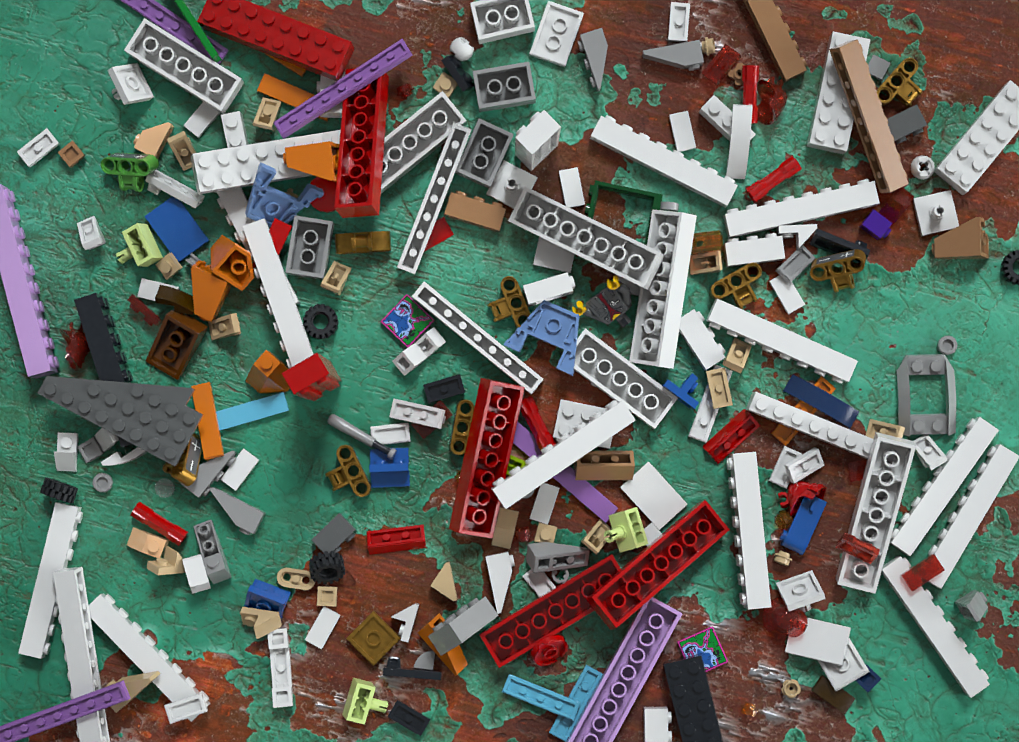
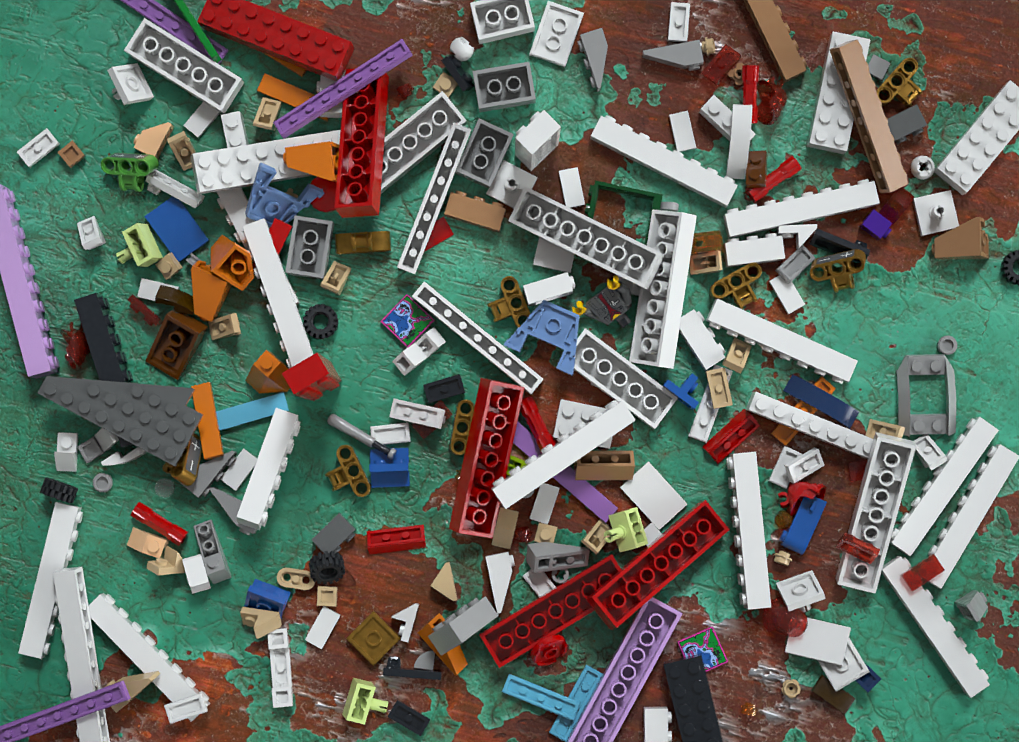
none -> white brick [237,408,301,531]
none -> reddish brown plate [746,150,768,188]

